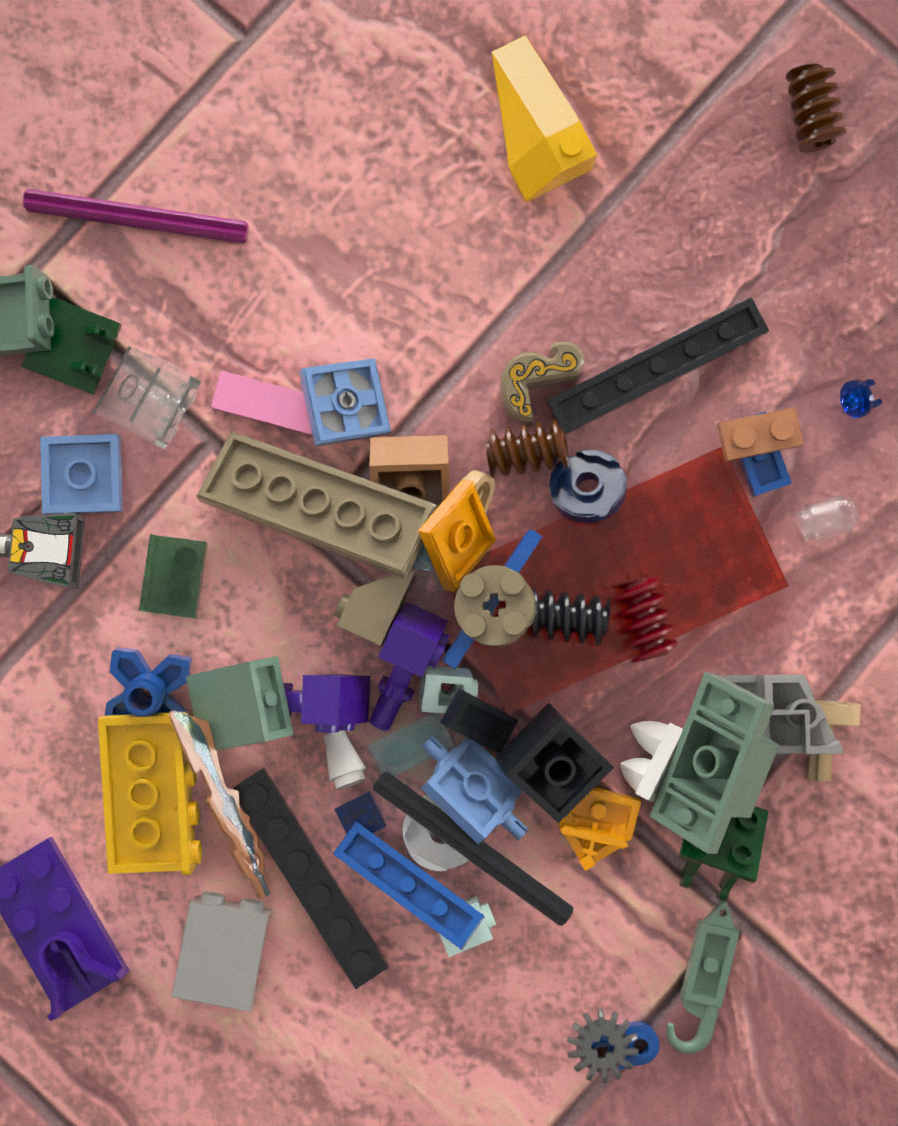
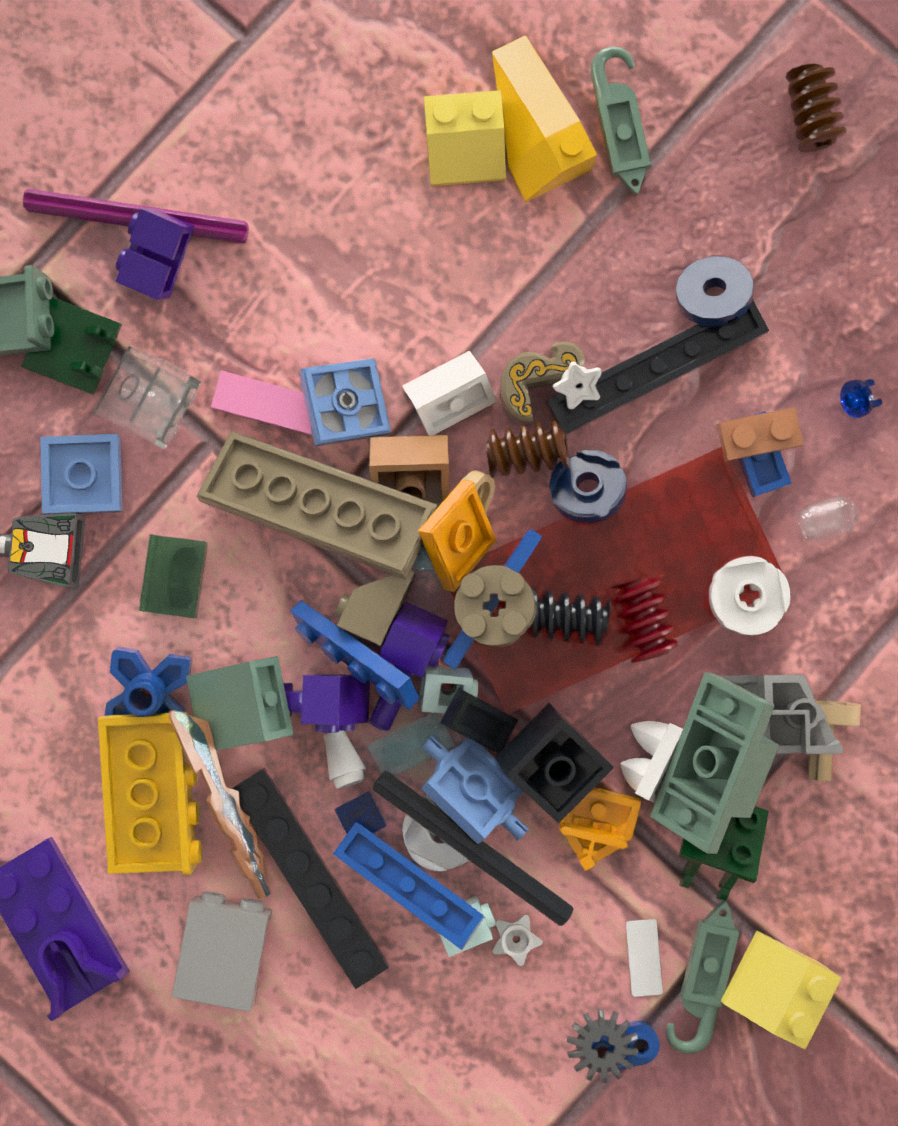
none -> dark purple piece [115,208,195,300]
none -> blue plate [290,600,419,710]
none -> white panel [403,351,497,436]
none -> light yellow slope [424,90,506,187]
none -> white plate [493,915,543,966]
none -> white plate [553,362,601,409]
none -> sand green plate [590,46,651,196]
none -> white sticker [626,919,663,997]
none -> tile [676,256,754,326]
none -> white plate [709,556,790,635]
none -> light yellow slope [721,931,842,1049]

